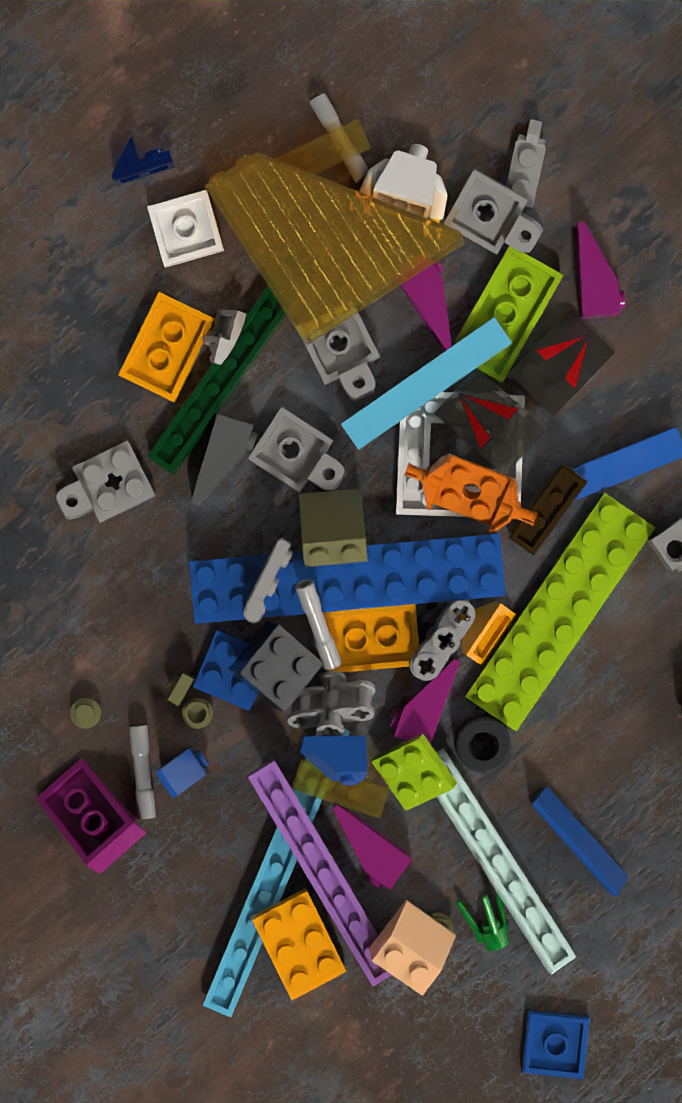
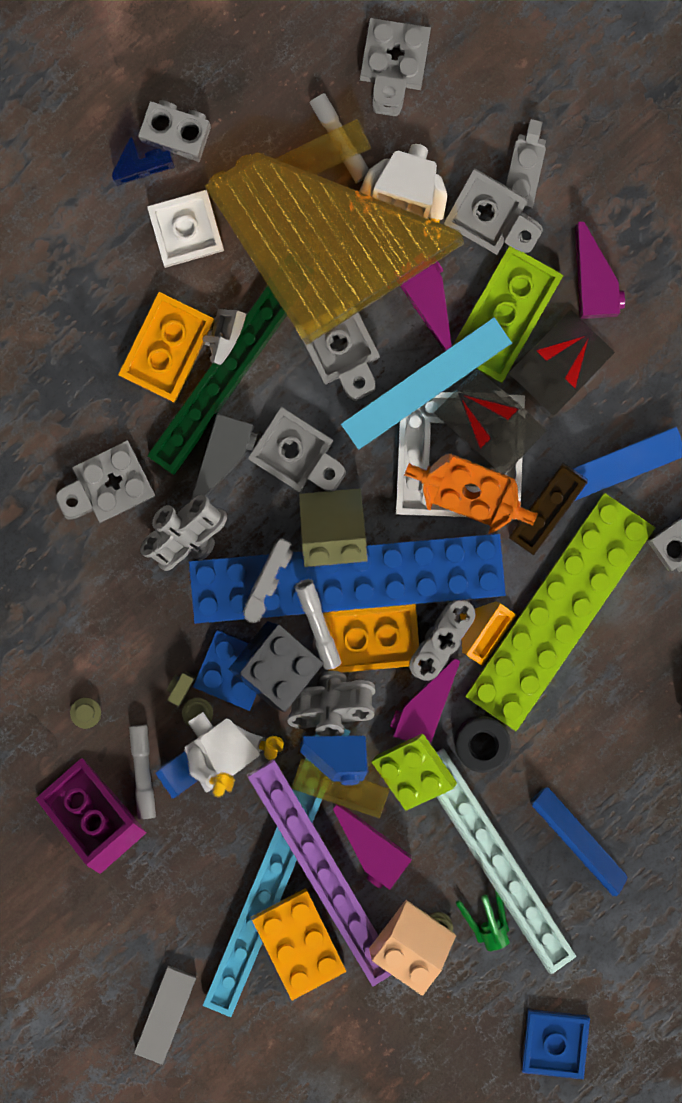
none -> light grey tile [134,965,197,1065]
none -> light grey brick [138,100,211,162]
none -> light grey axle [140,495,227,571]
none -> white torso [185,712,284,796]
none -> light grey plate [360,18,431,116]

